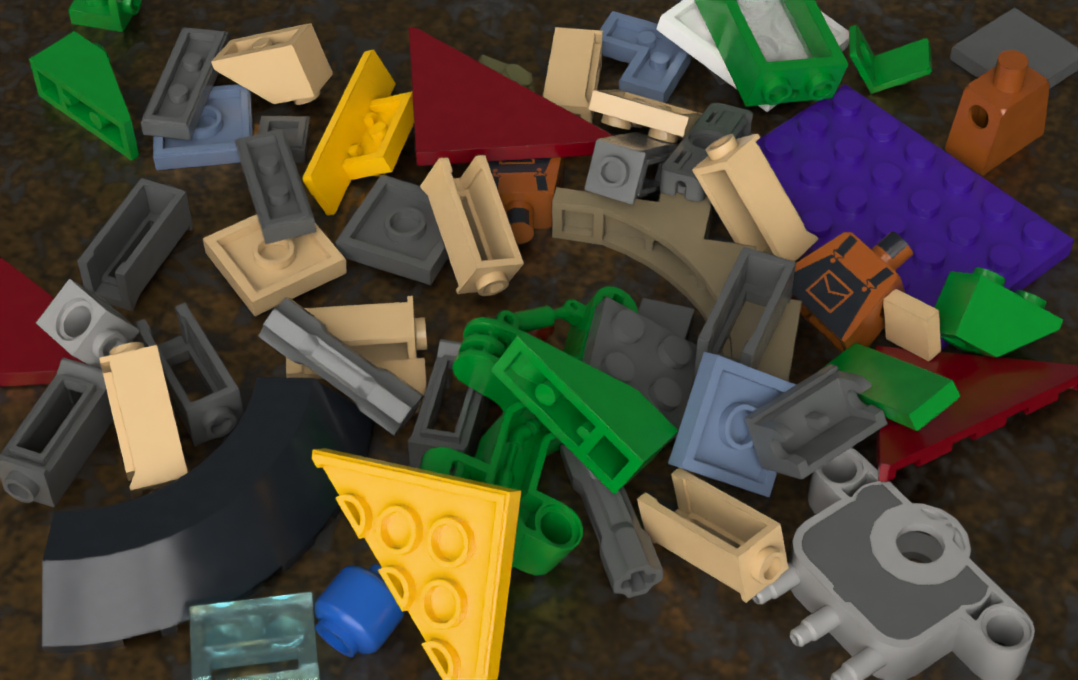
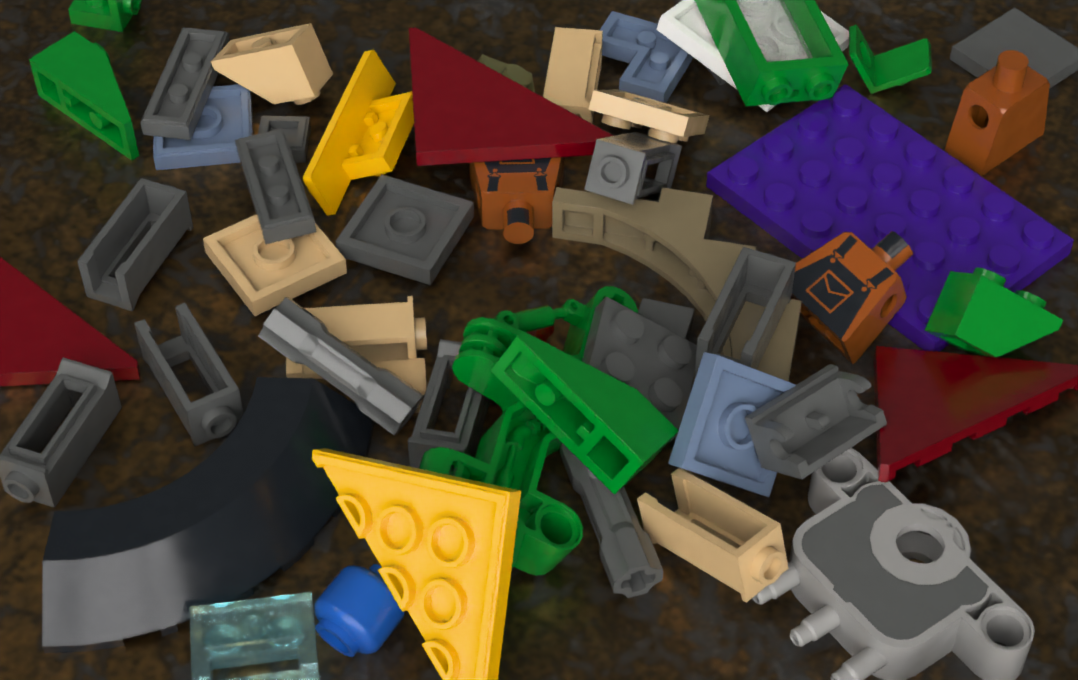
light grey brick [36,279,140,369] -> none
tan window [99,342,188,499] -> none
tan window [420,155,524,296] -> none
dark grey piece [660,103,753,202] -> none
tan window [692,133,818,262] -> none
green tile [819,342,960,431] -> none
tan tile [883,289,941,362] -> none

